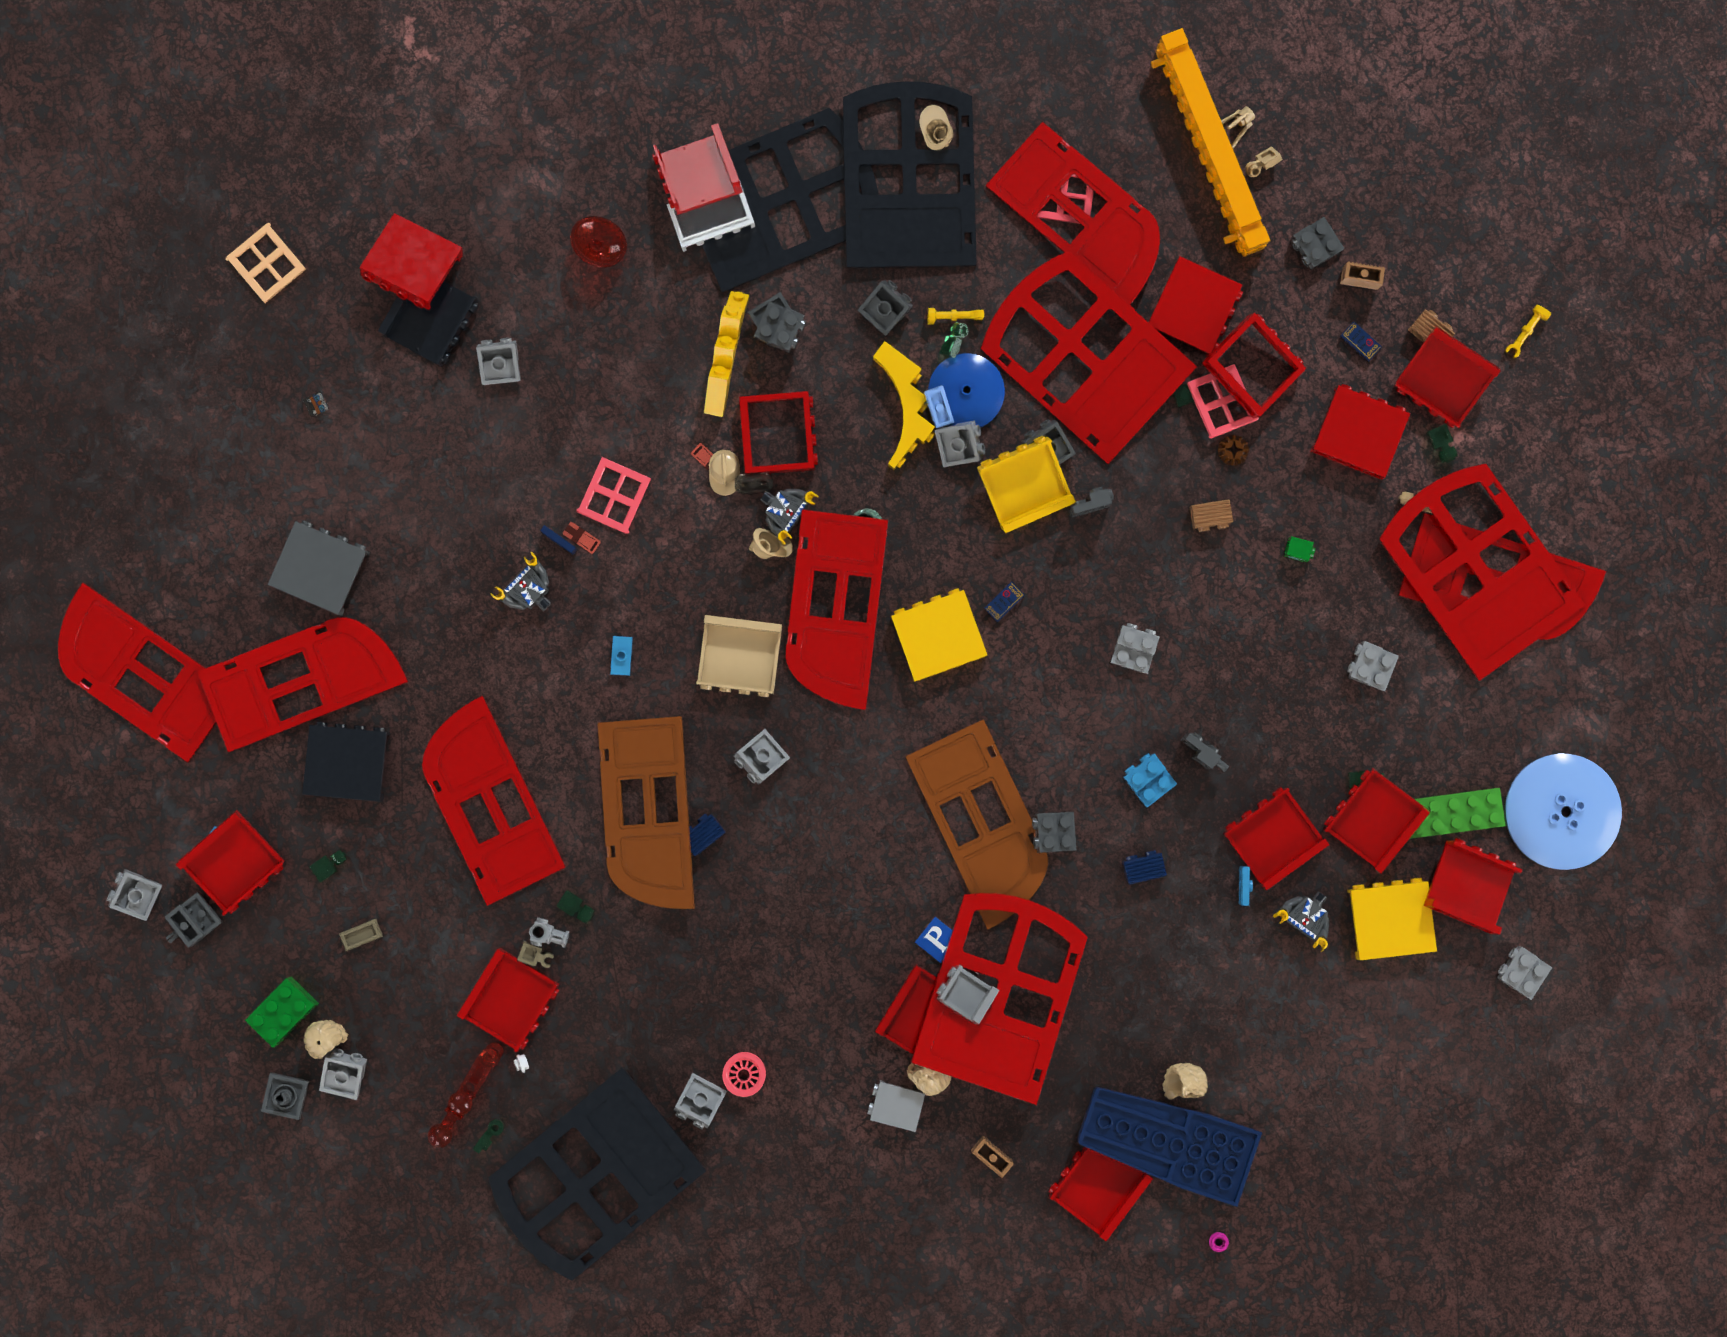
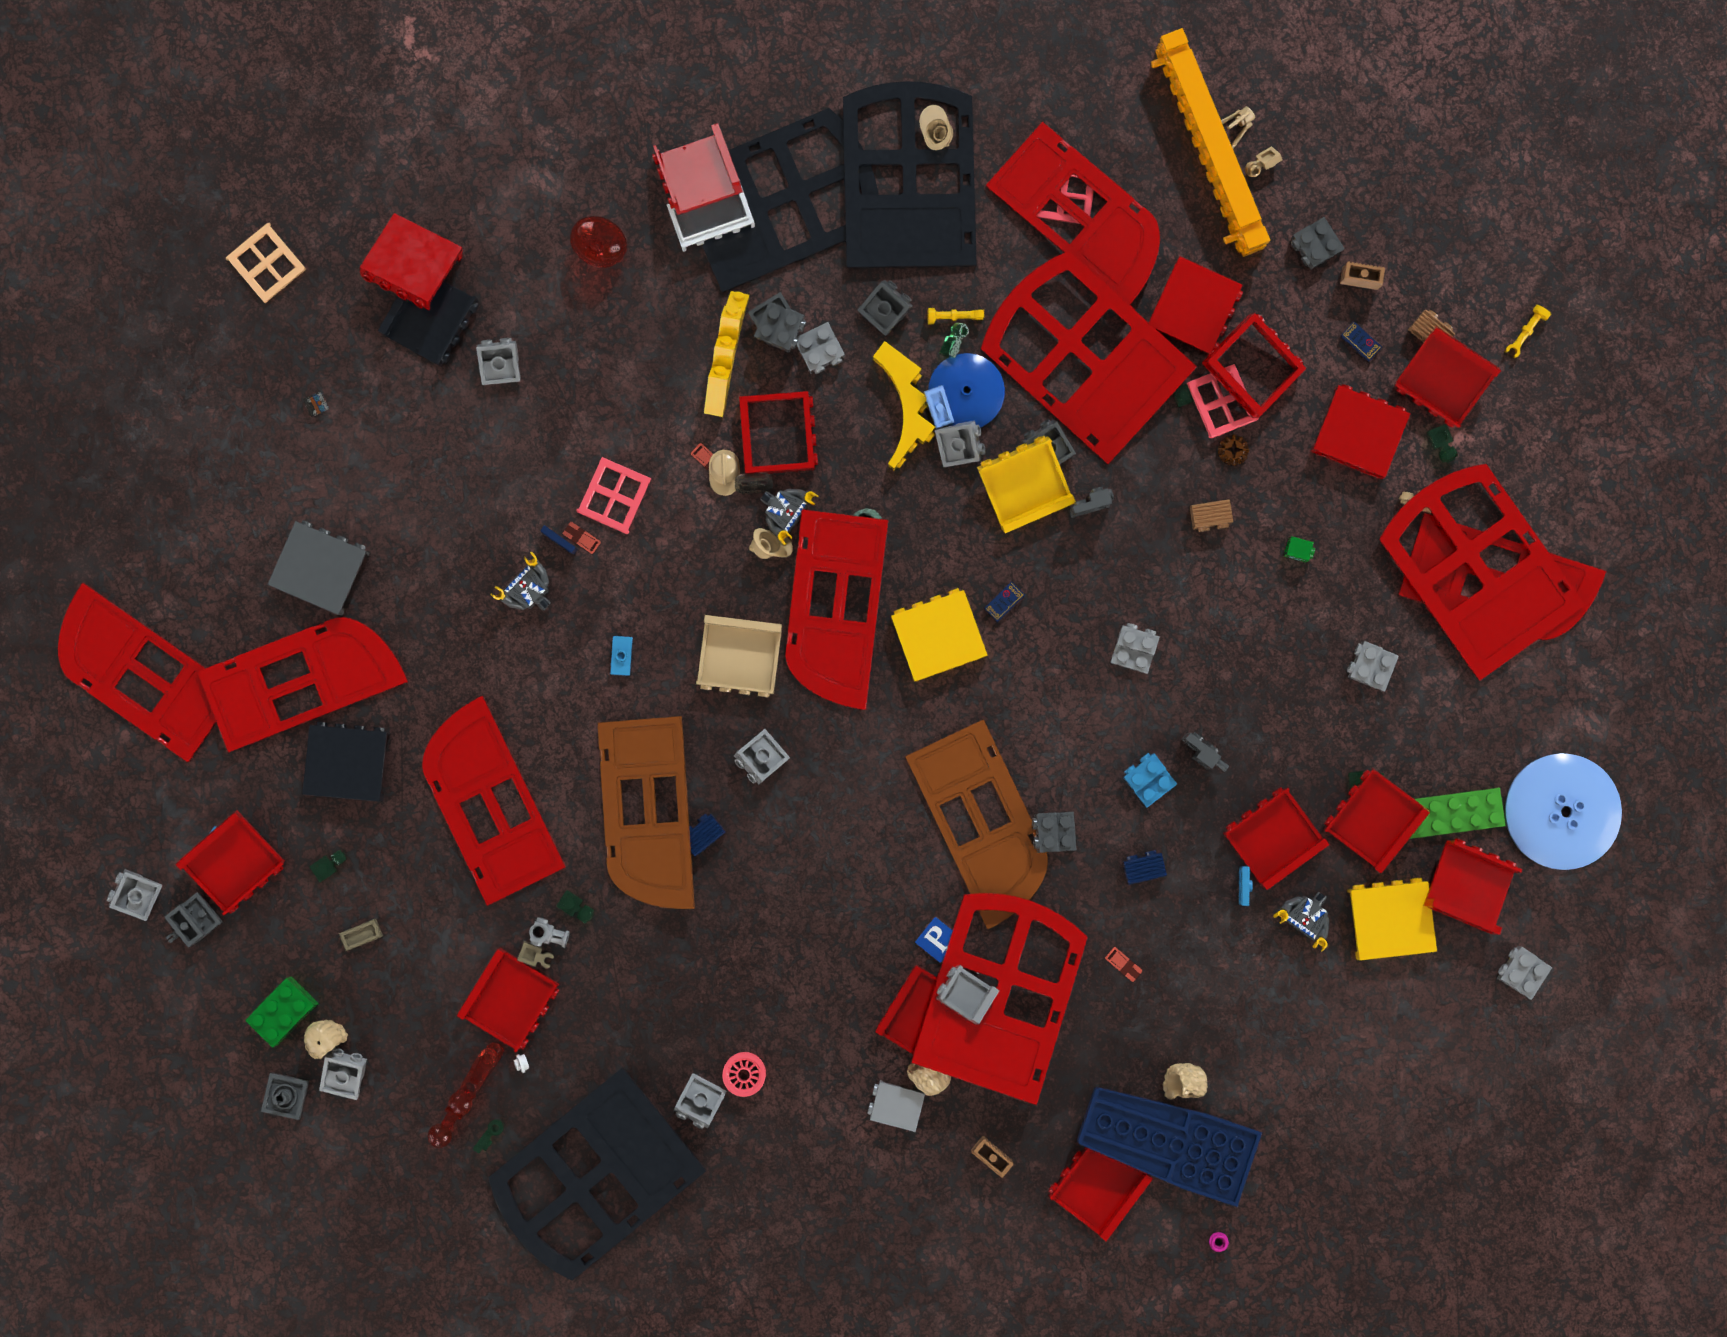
none -> light grey plate [796,322,845,374]
none -> clear red sticker [1105,947,1142,982]

